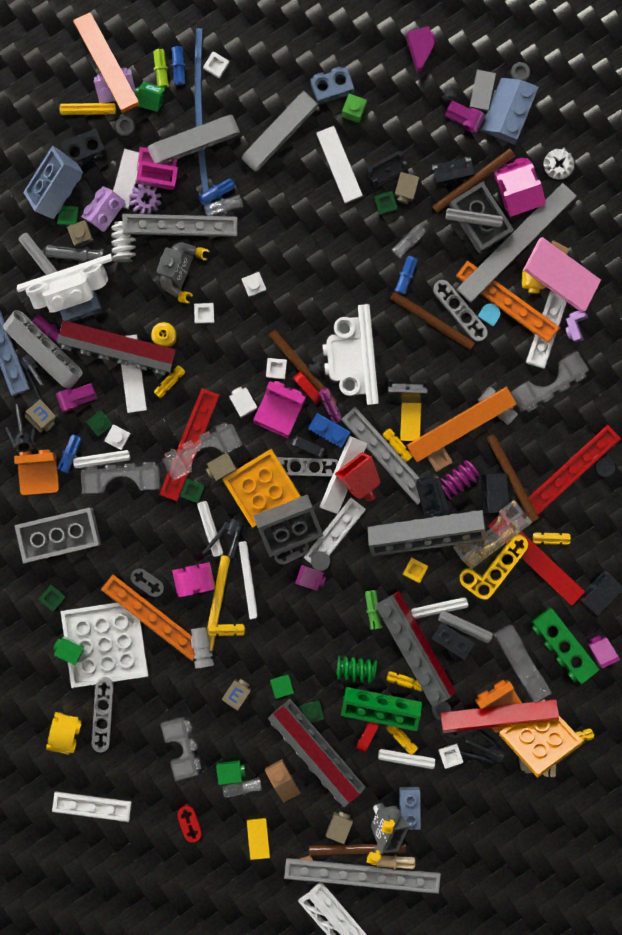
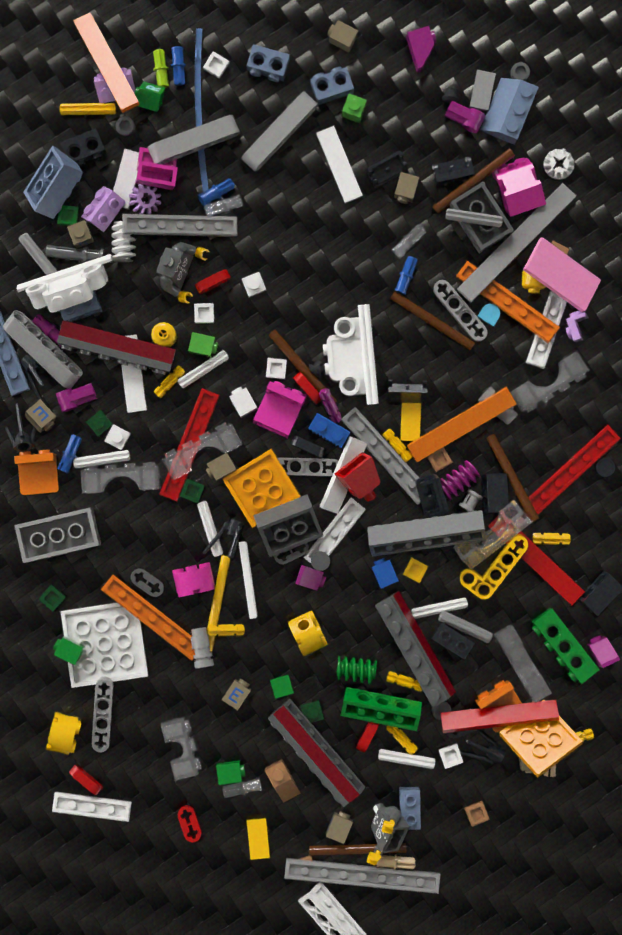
bright green axle [365,590,383,629] -> none
dark green plate [374,191,398,216] -> none
none -> red beam [69,764,103,795]
none -> white axle [178,350,229,388]
none -> bright green brick [188,332,218,358]
none -> red beam [195,269,231,294]
none -> sand blue brick [247,44,290,82]
none -> yellow brick [288,610,328,656]
none -> dark tan brick [327,20,358,52]
none -> blue brick [371,558,399,588]
none -> light grey bush [459,489,483,512]
none -> medium nougat tile [464,801,490,827]

